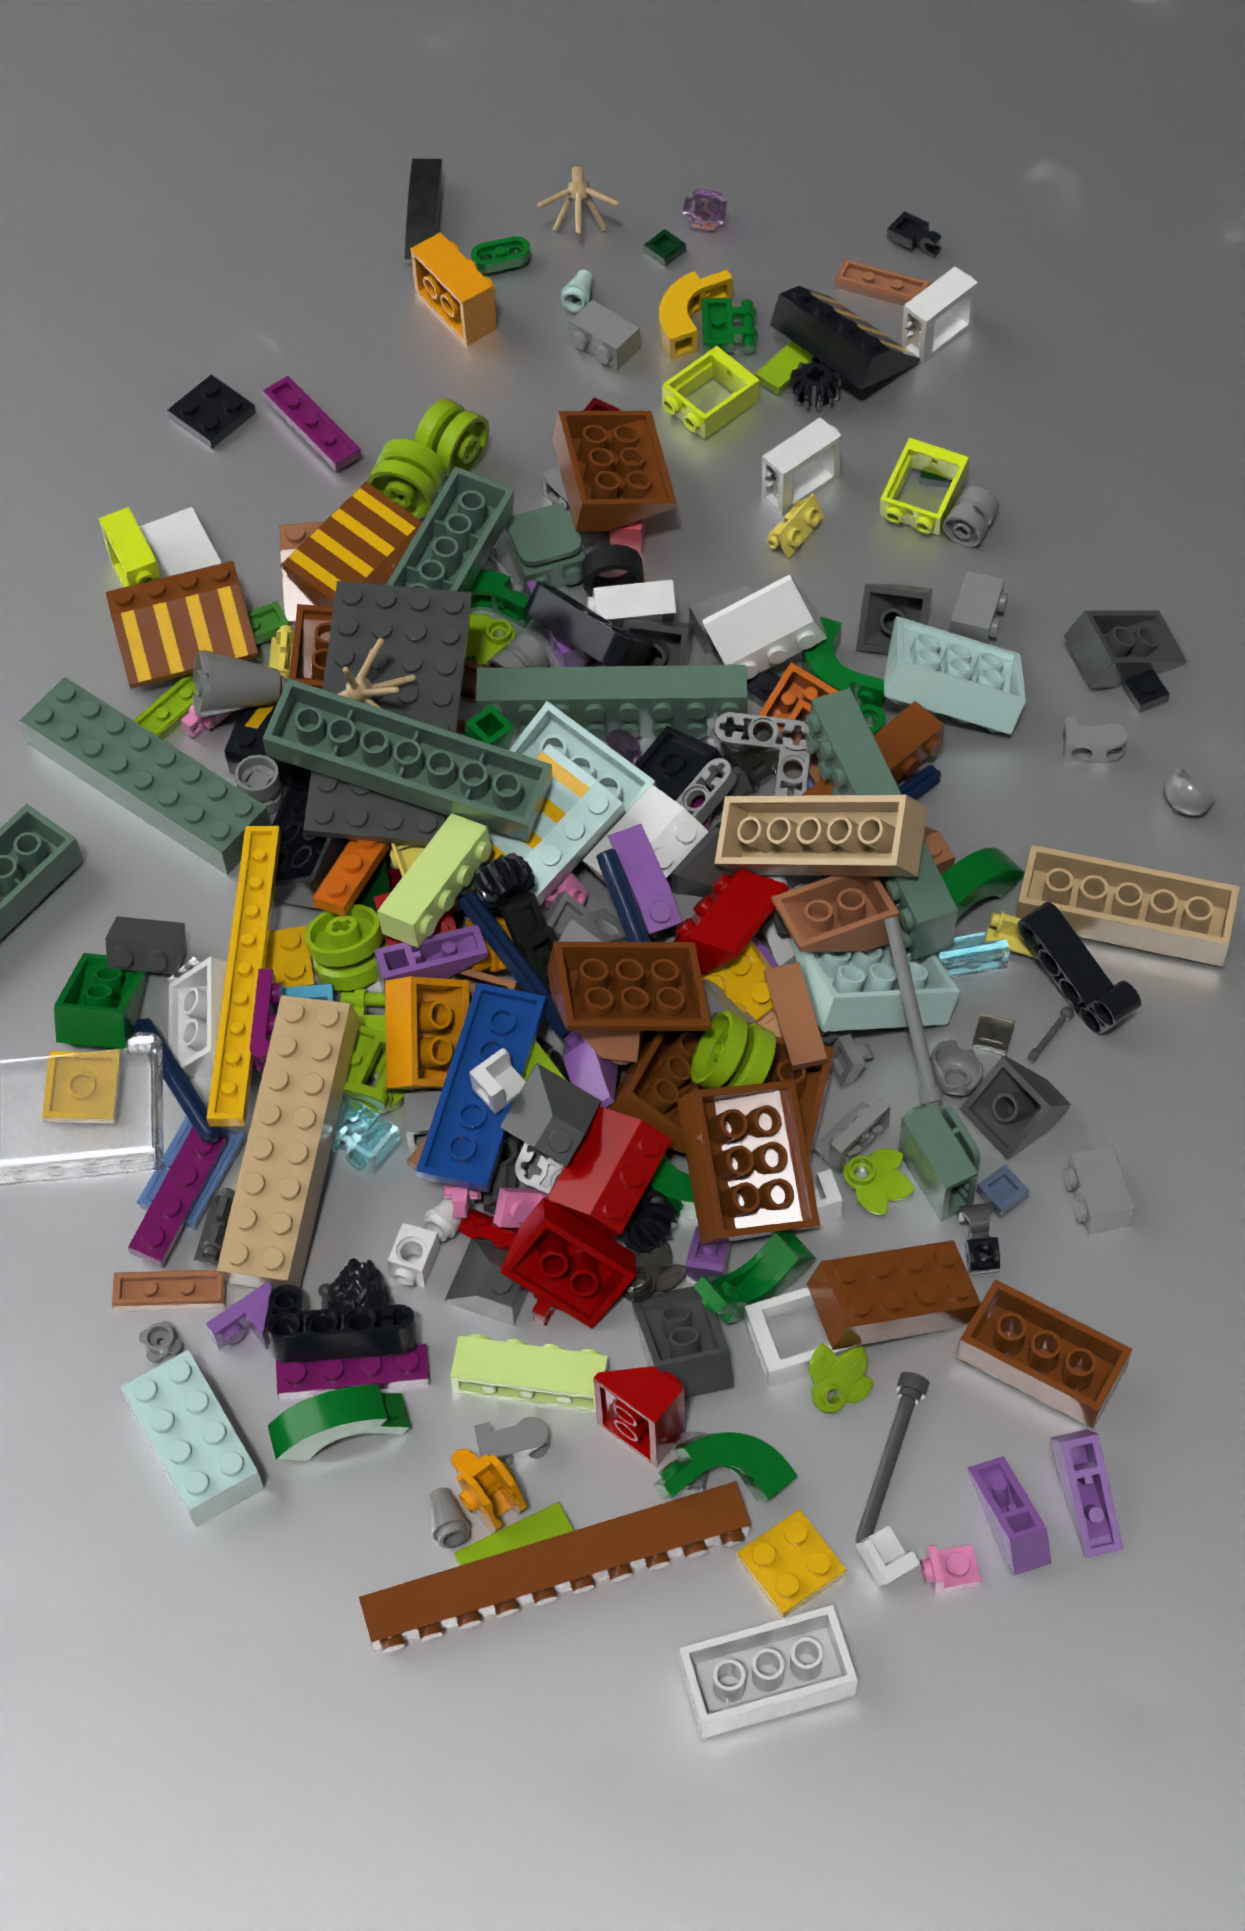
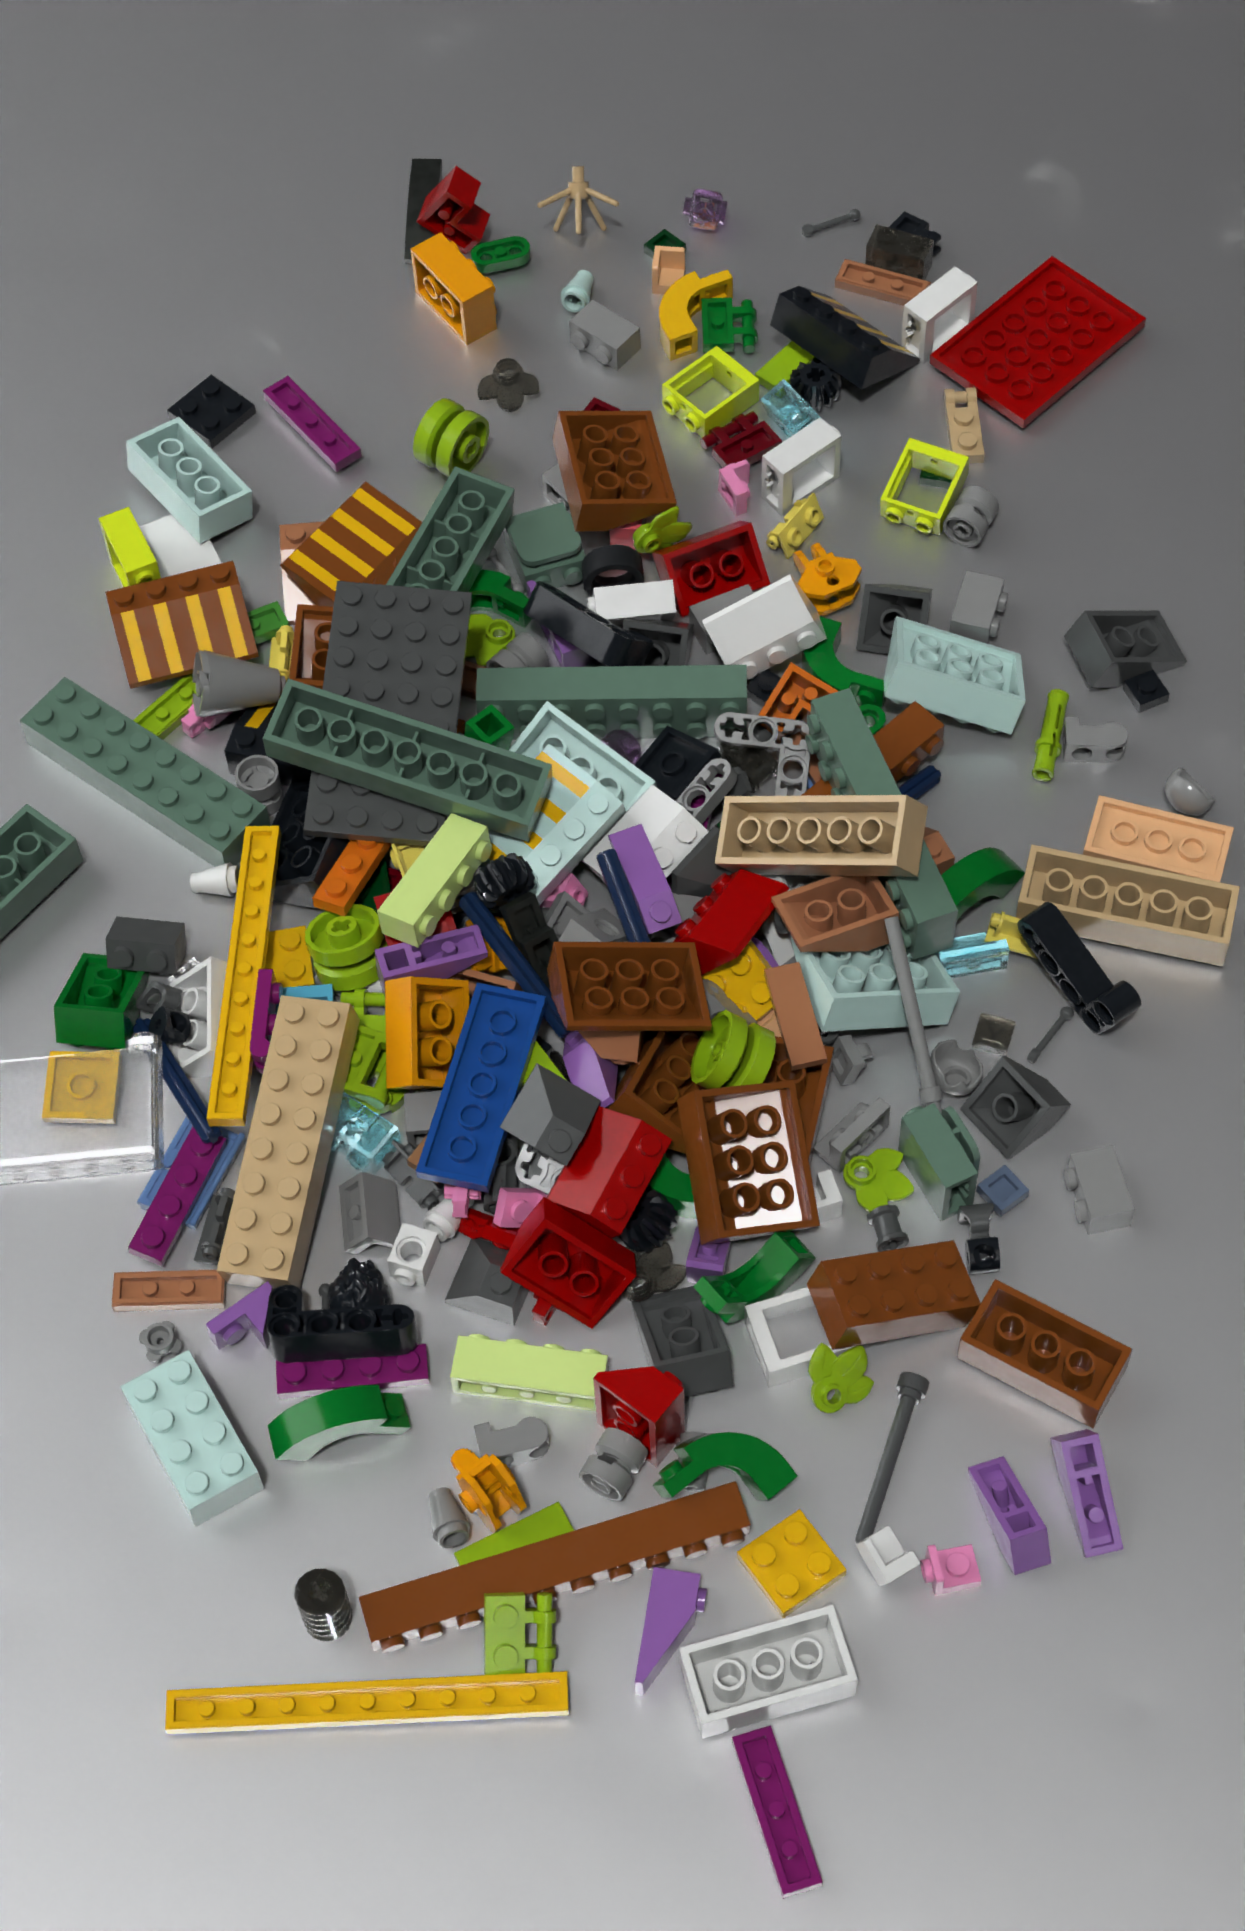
tan plant [337,638,416,709] -> none
lime wheel [366,439,447,519] -> none
white panel [469,1048,526,1114] -> none
none -> light aqua brick [126,417,252,544]
none -> leg [136,981,191,1046]
none -> yellow plate [165,1671,569,1734]
none -> white cone [190,862,240,897]
none -> clear smoke piece [294,1569,352,1641]
none -> light grey panel [339,1172,400,1255]
none -> dark grey hinge [382,1140,444,1210]
none -> red brick [417,166,490,255]
none -> clear smoke plate [478,358,539,412]
none -> lime plate [484,1592,556,1675]
none -> light grey wheel [579,1427,649,1501]
none -> lime plate [632,506,693,555]
none -> medium lavender slope [635,1567,707,1695]
none -> light nougat panel [652,245,686,294]
none -> red slope [652,521,770,617]
none -> dark red plate [700,411,782,468]
none -> bright pink bracket [718,459,750,517]
none -> magenta plate [732,1725,823,1899]
none -> clear light blue brick [760,379,820,438]
none -> light orange hinge [793,543,862,616]
none -> dark grey hinge [802,209,861,237]
none -> clear smoke brick [865,224,934,280]
none -> dark grey bush [867,1205,909,1252]
none -> red plate [929,256,1146,428]
none -> tan plate [943,387,985,464]
none -> lime pin [1032,689,1069,782]
none -> light nougat plate [1083,795,1234,882]

